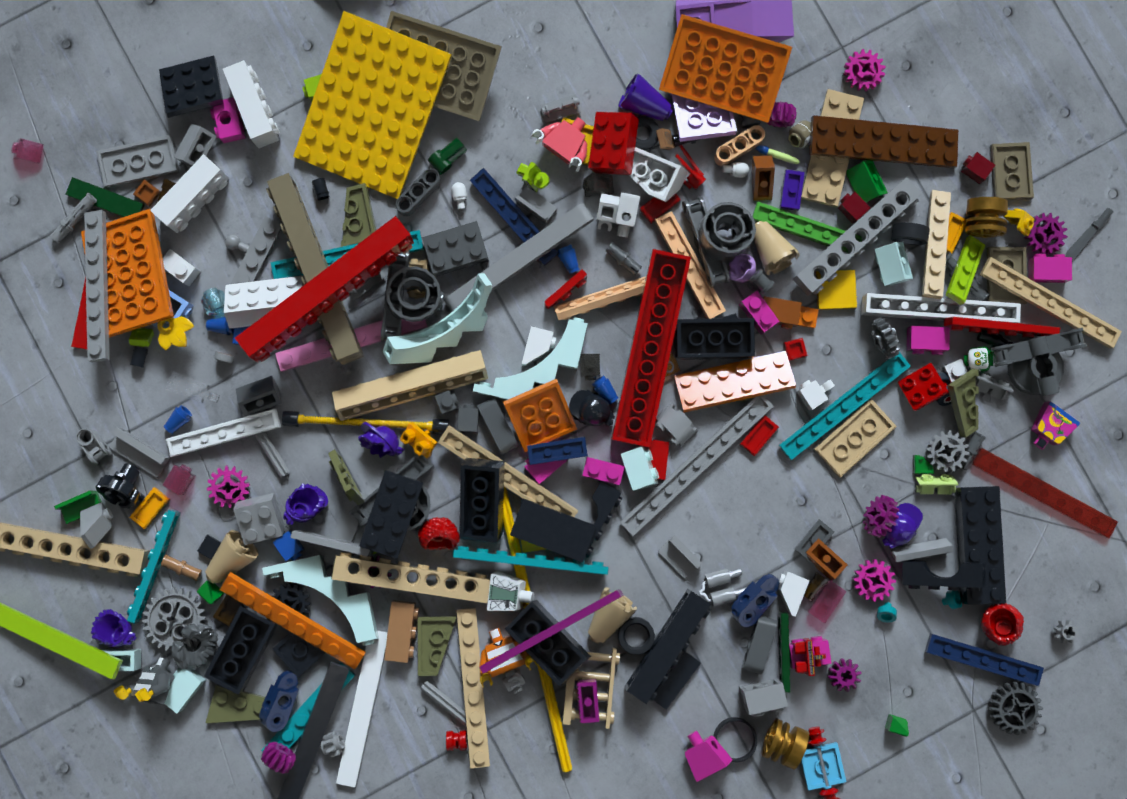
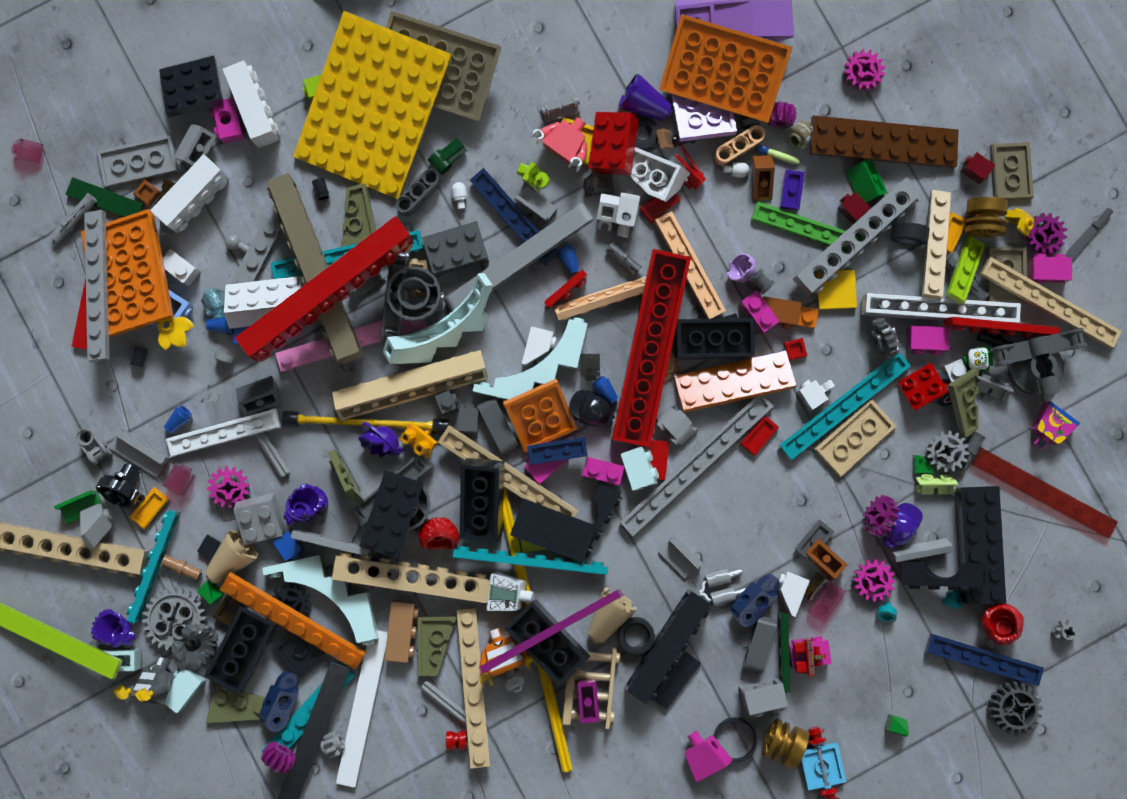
lime plate [129,328,154,347] -> none
dark grey piece [682,196,756,288] -> none
tan cone [754,221,800,275] -> none
tan plate [801,89,864,208] -> none
magenta gear [828,658,862,692] -> none
light aqua brick [875,242,913,286] -> none

